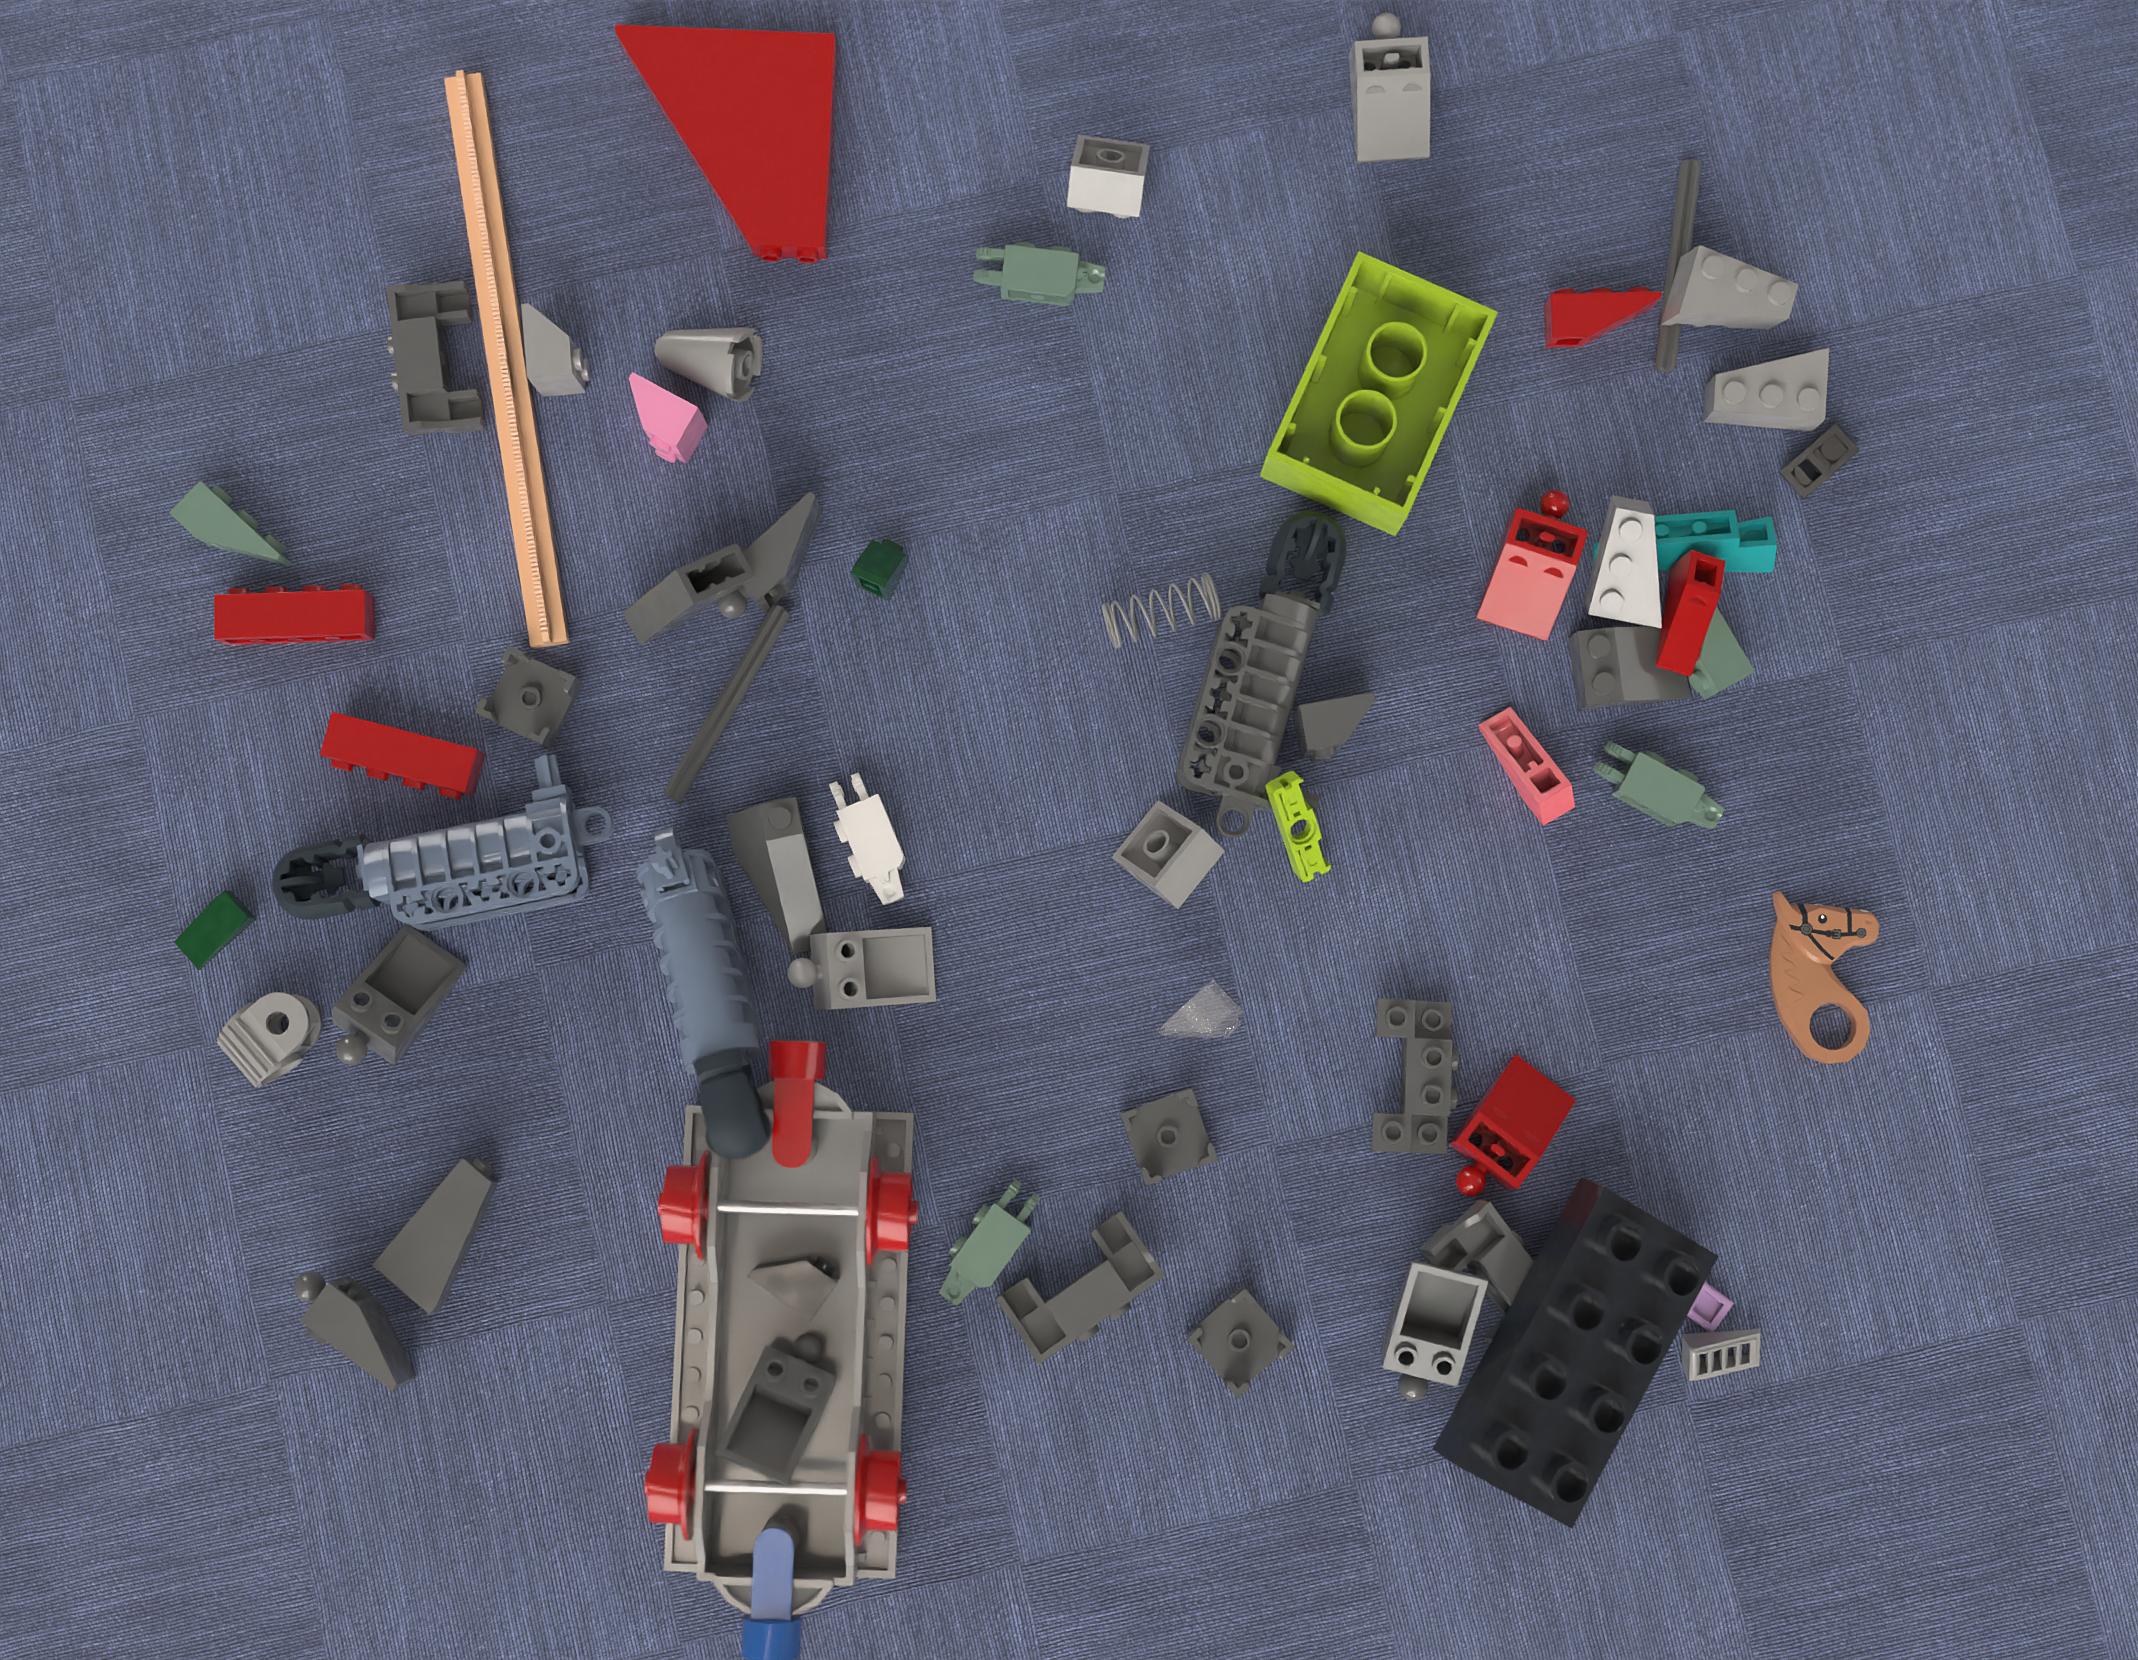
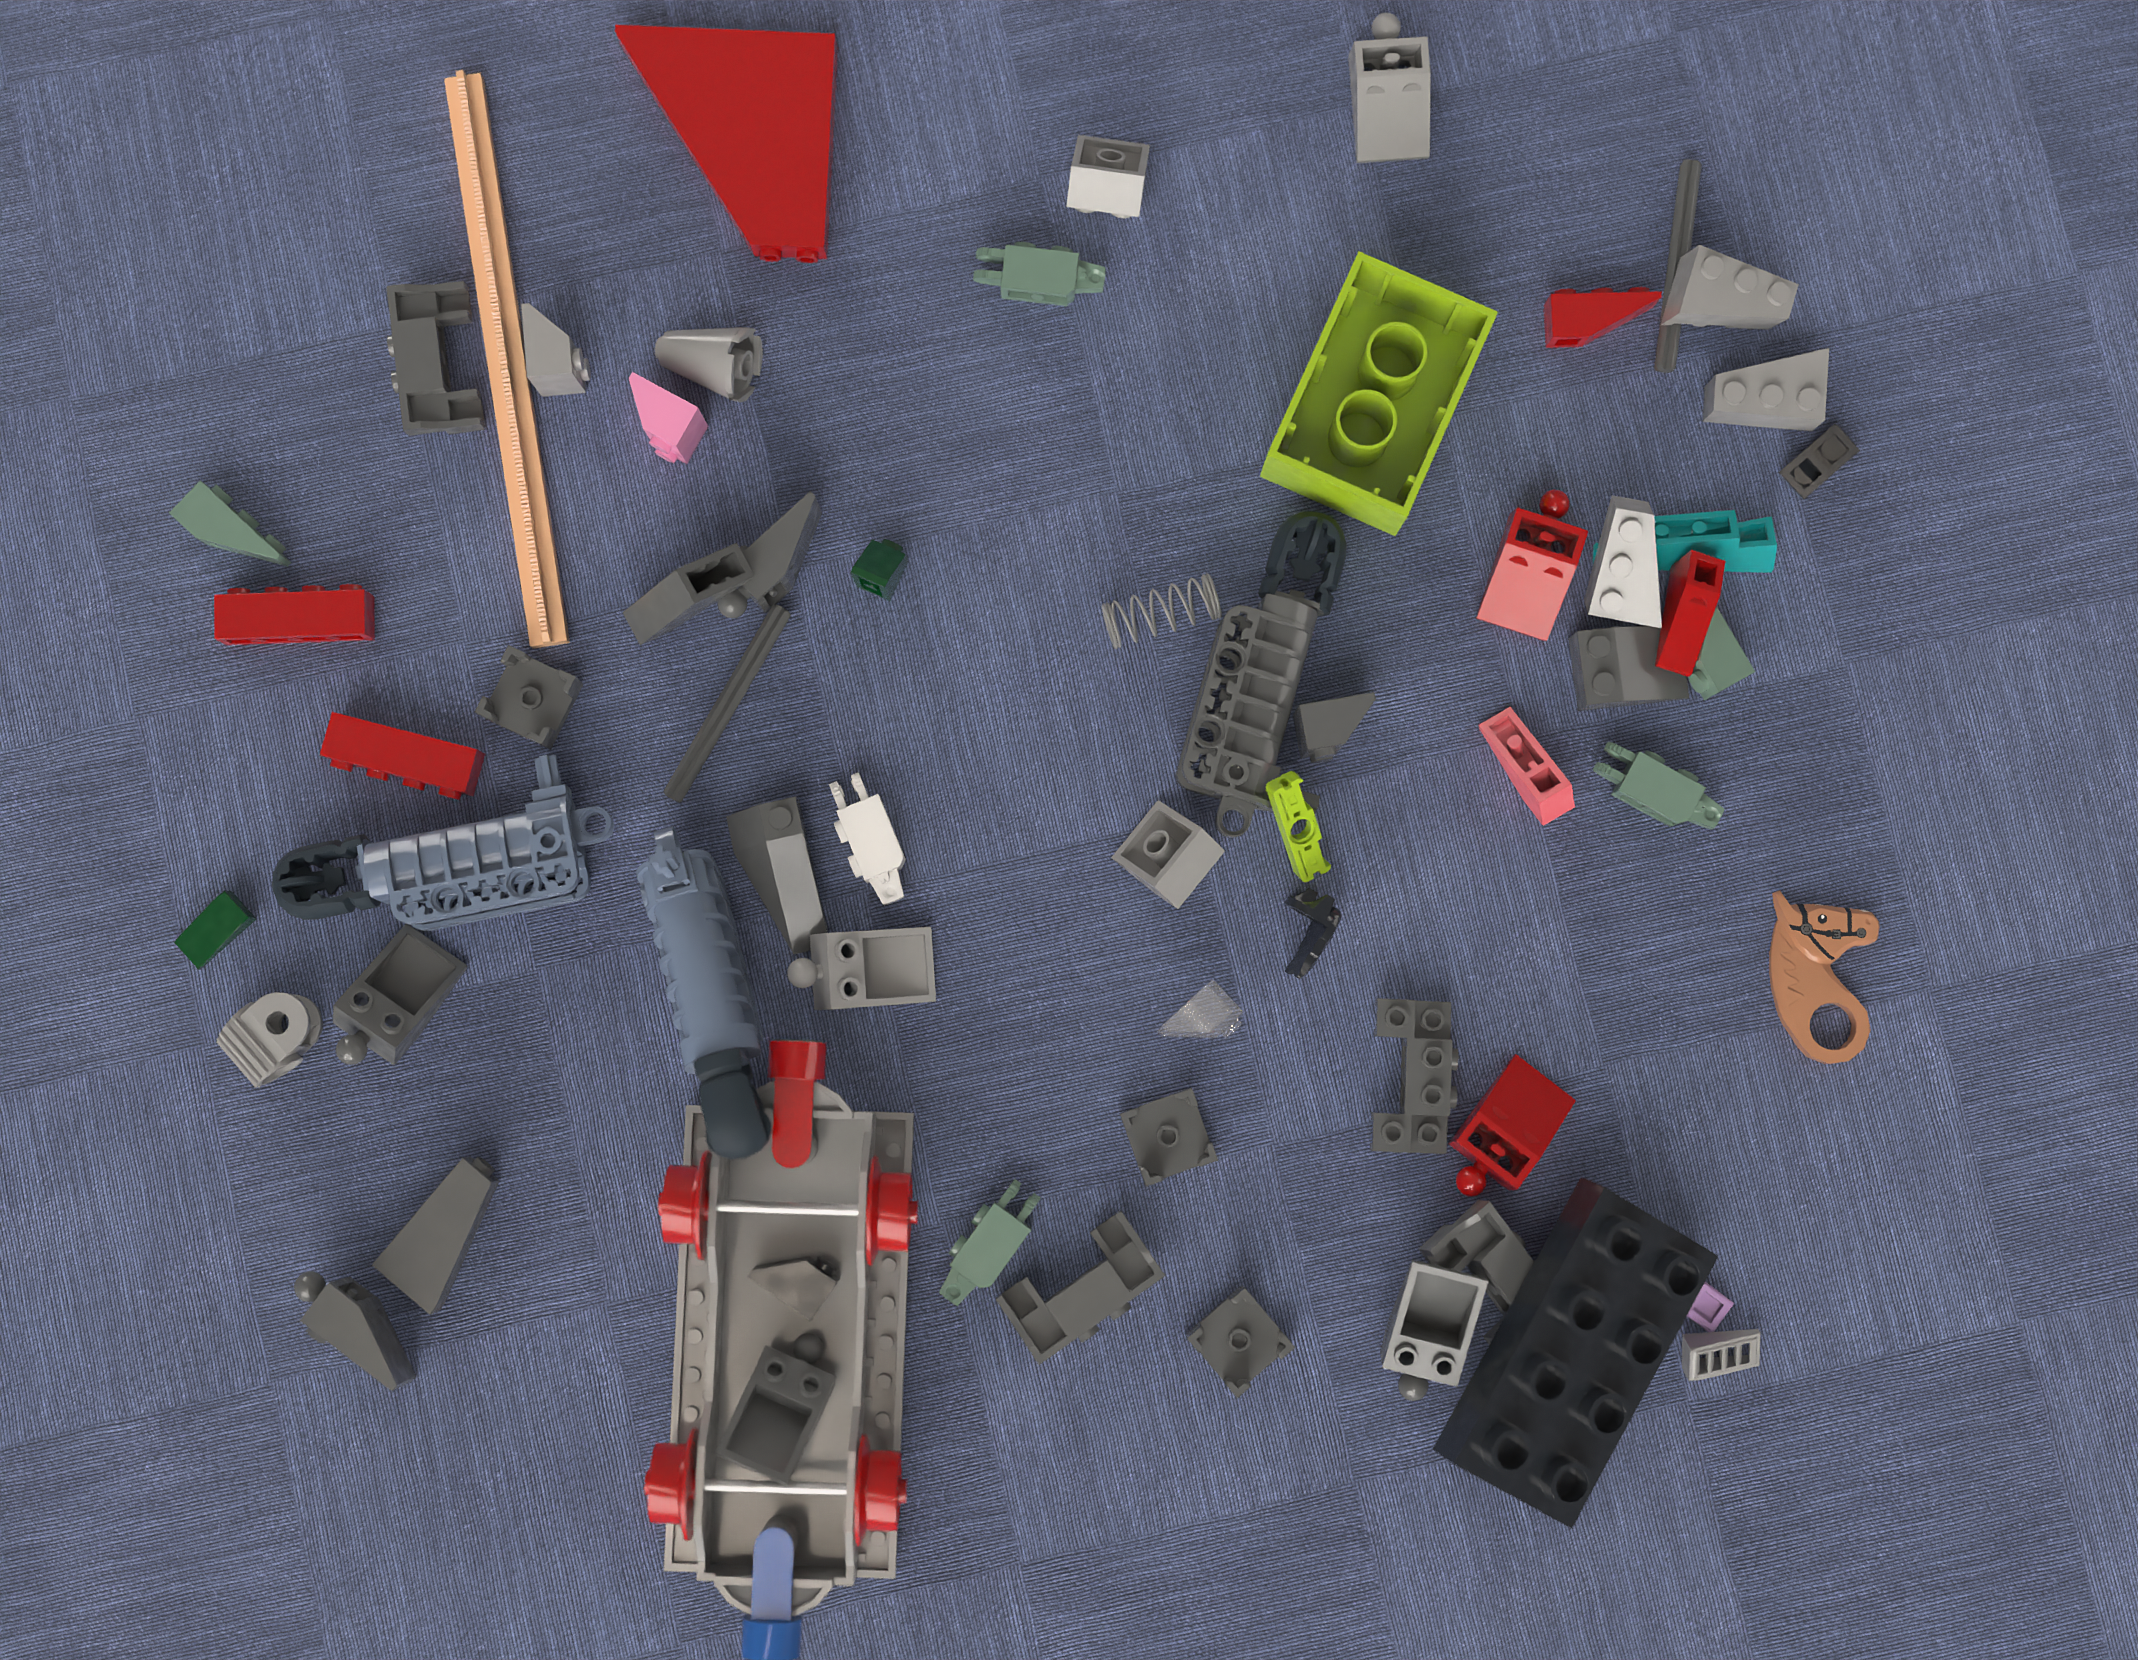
none -> black hair [1284,888,1342,979]

